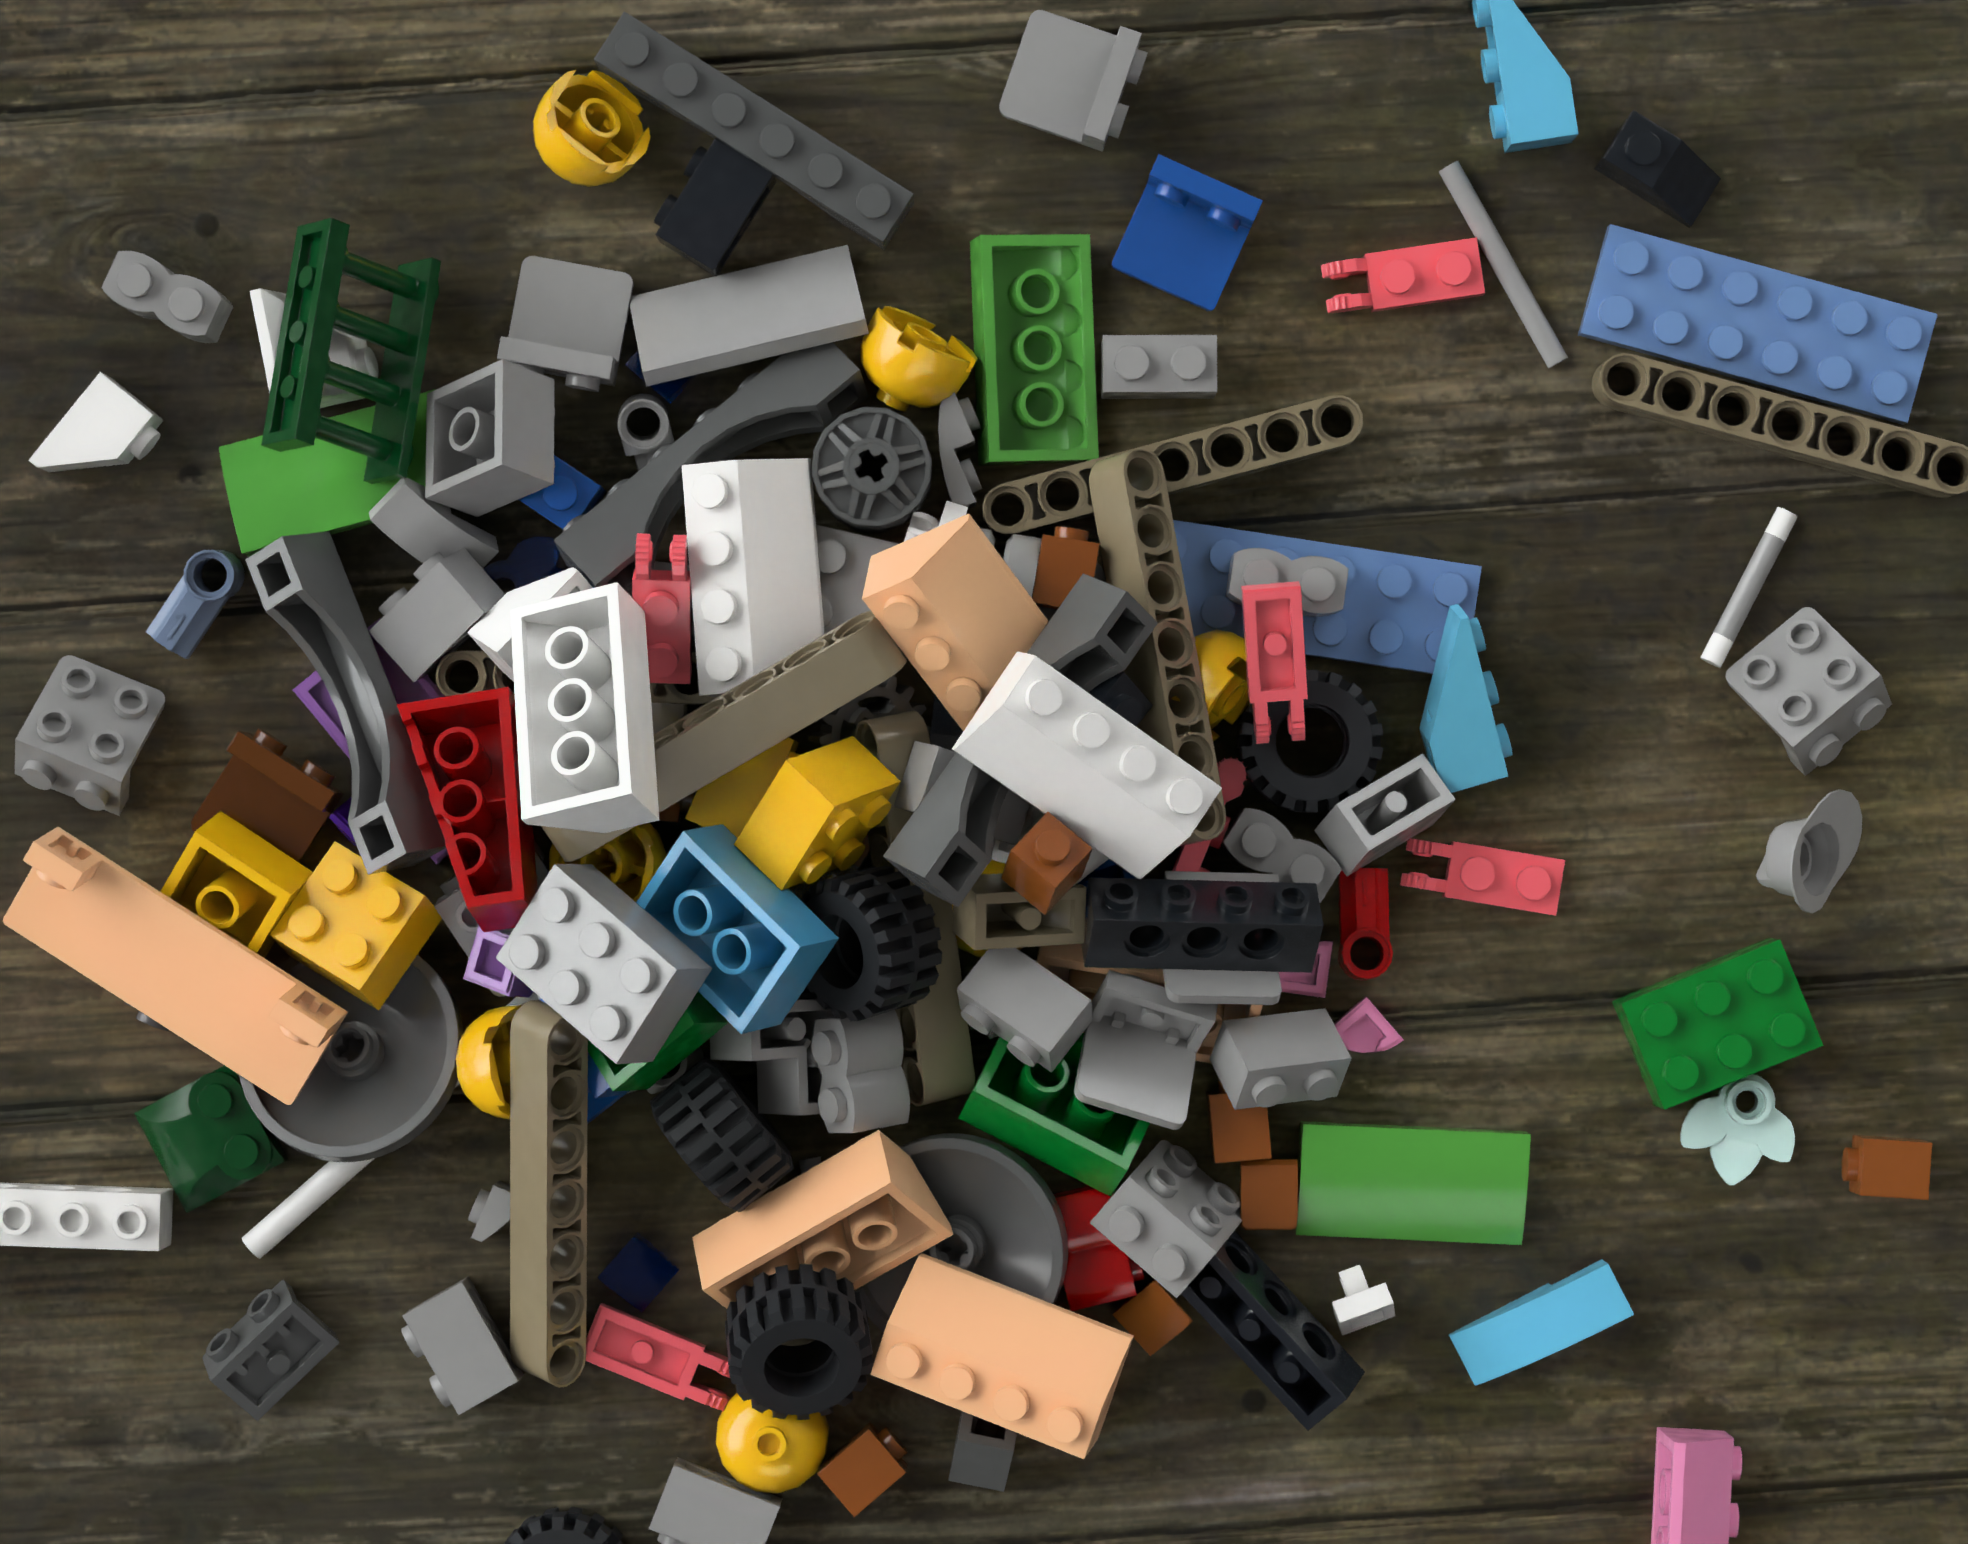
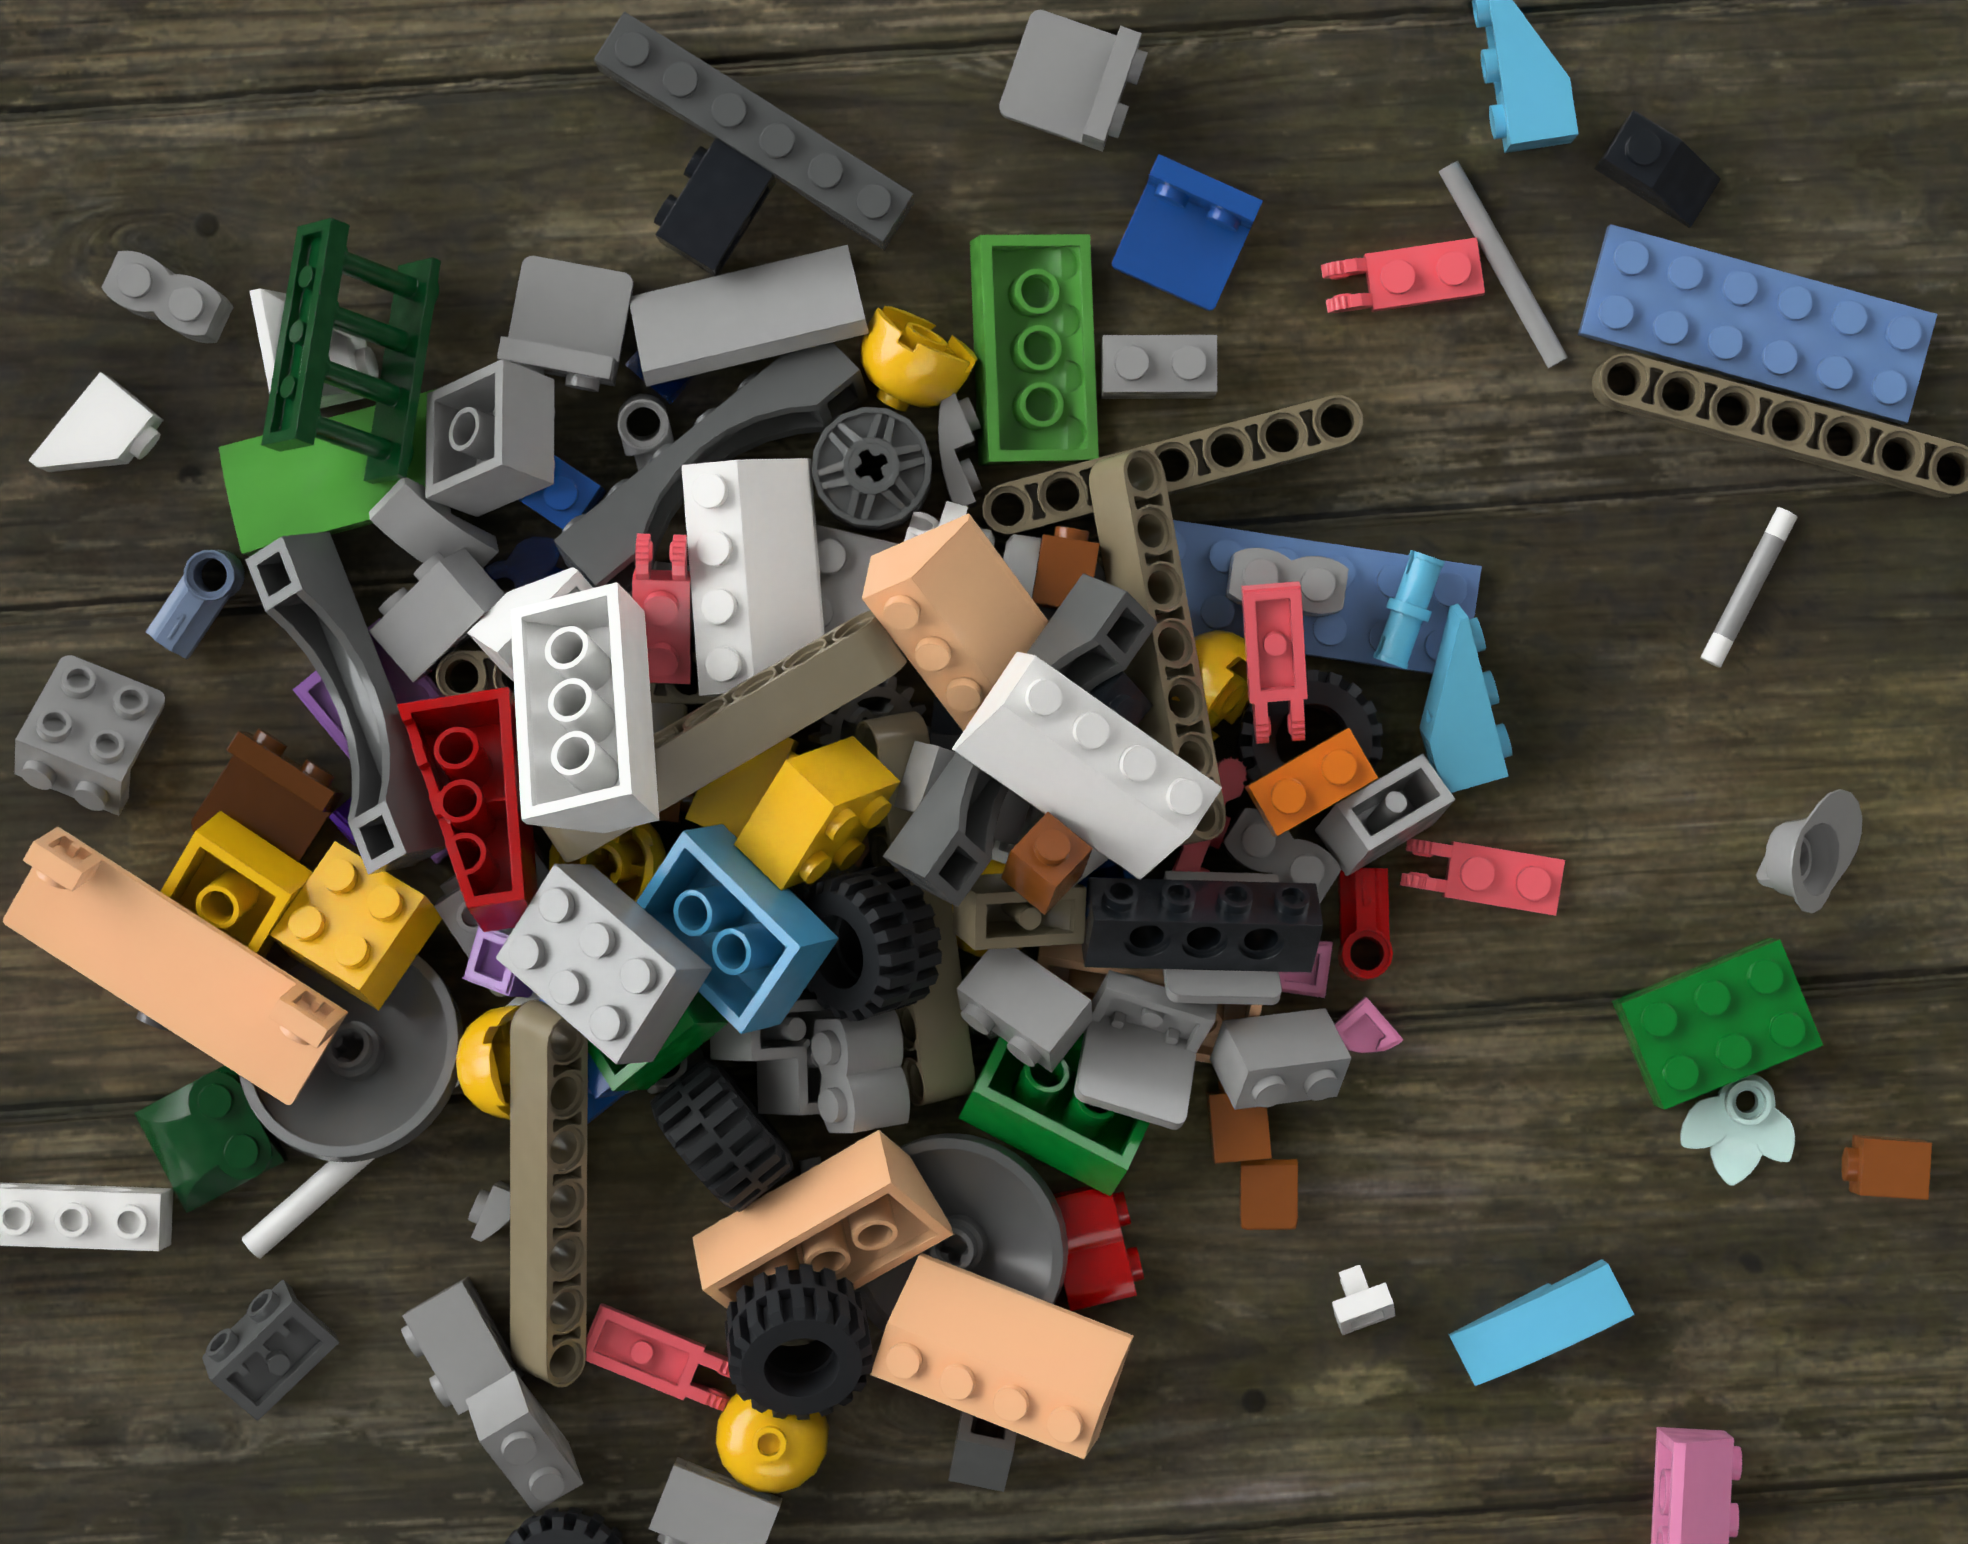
yellow cylinder [533,70,651,187] -> none
clear blue slope [597,1232,680,1312] -> none
dark orange brick [817,1422,908,1517] -> none
light grey bracket [1090,1140,1242,1298] -> none
dark orange slope [1112,1277,1193,1356] -> none
black brick [1181,1230,1365,1431] -> none
bright green slope [1295,1121,1531,1245] -> none
light grey bracket [1726,607,1892,776] -> none
none -> light grey brick [466,1370,584,1513]
none -> orange brick [1245,728,1378,837]
none -> medium azure pin [1373,550,1445,669]

